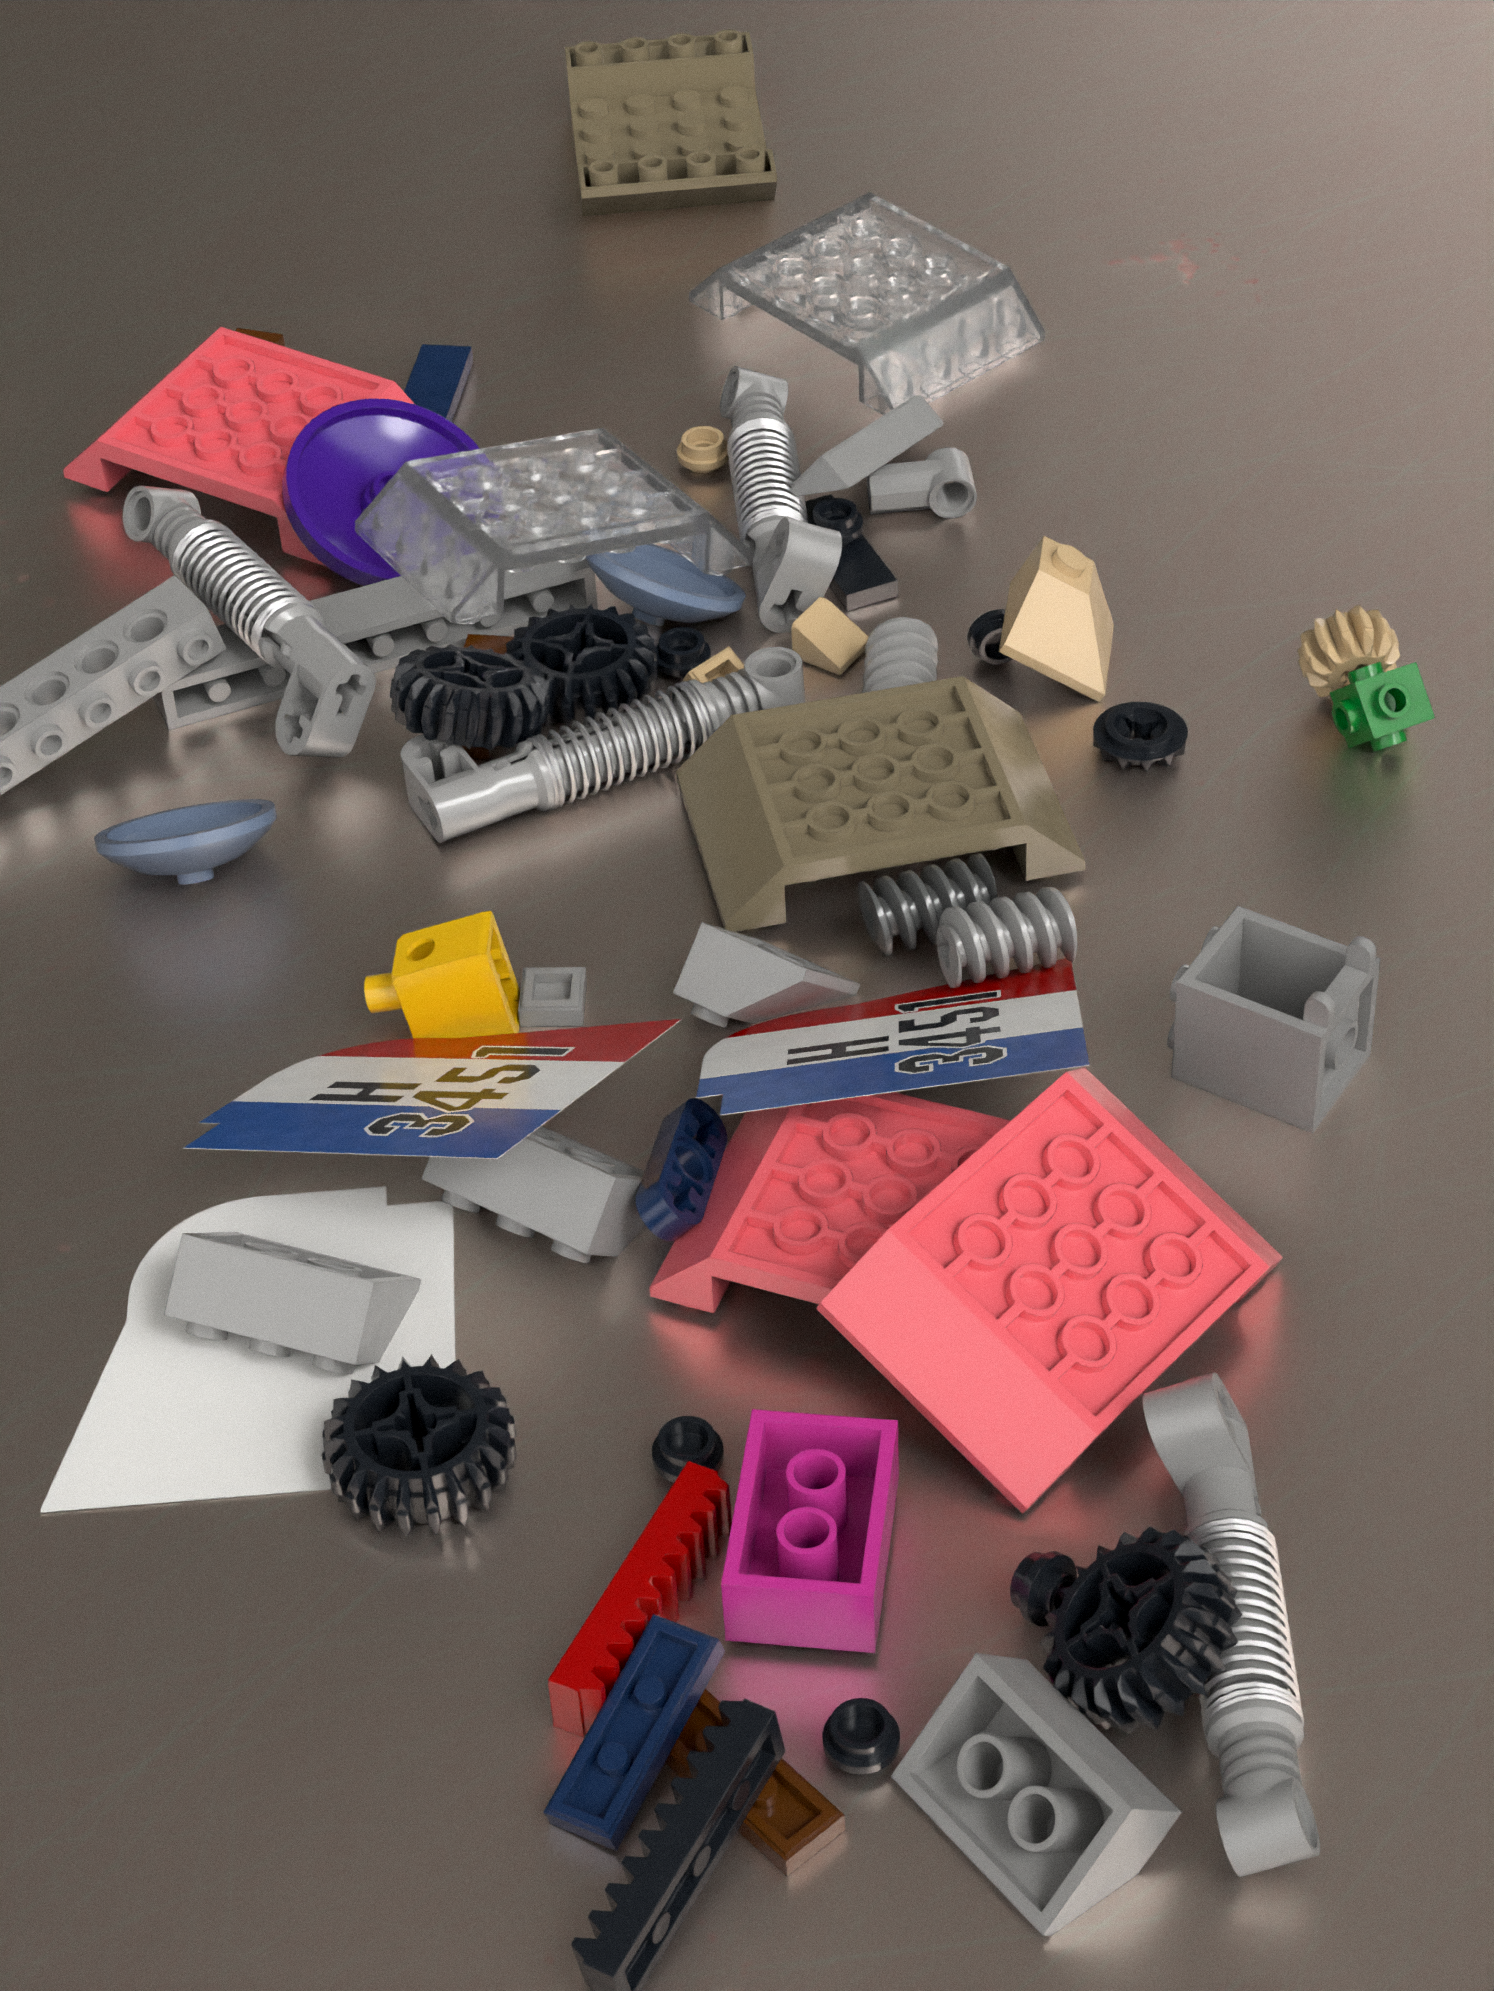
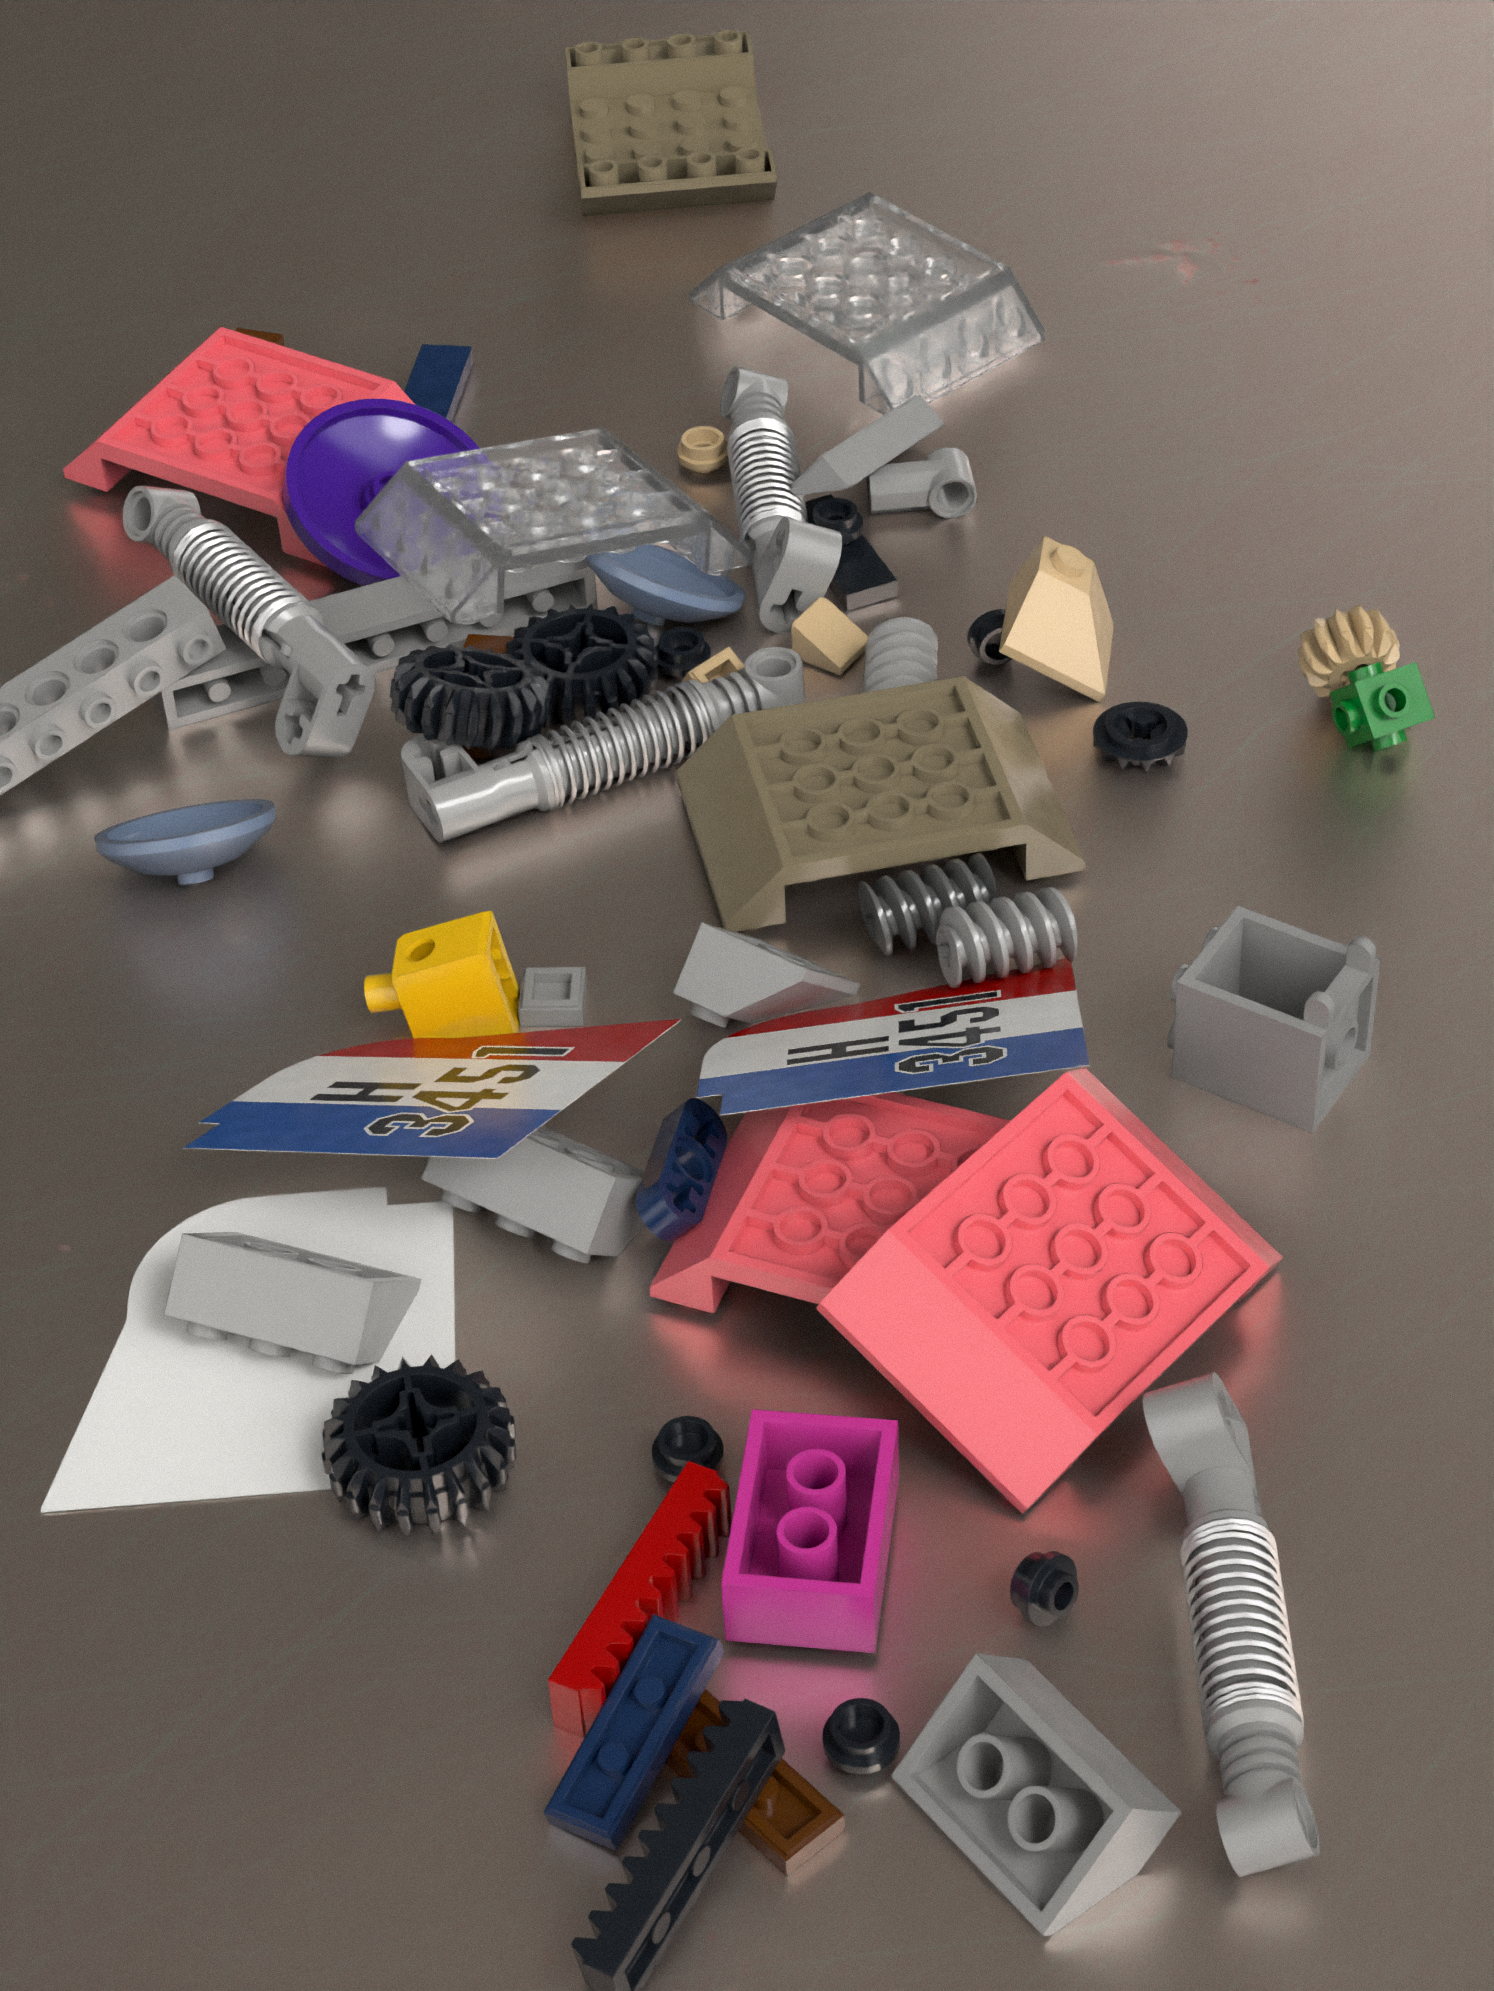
black gear [1039,1526,1242,1734] -> none

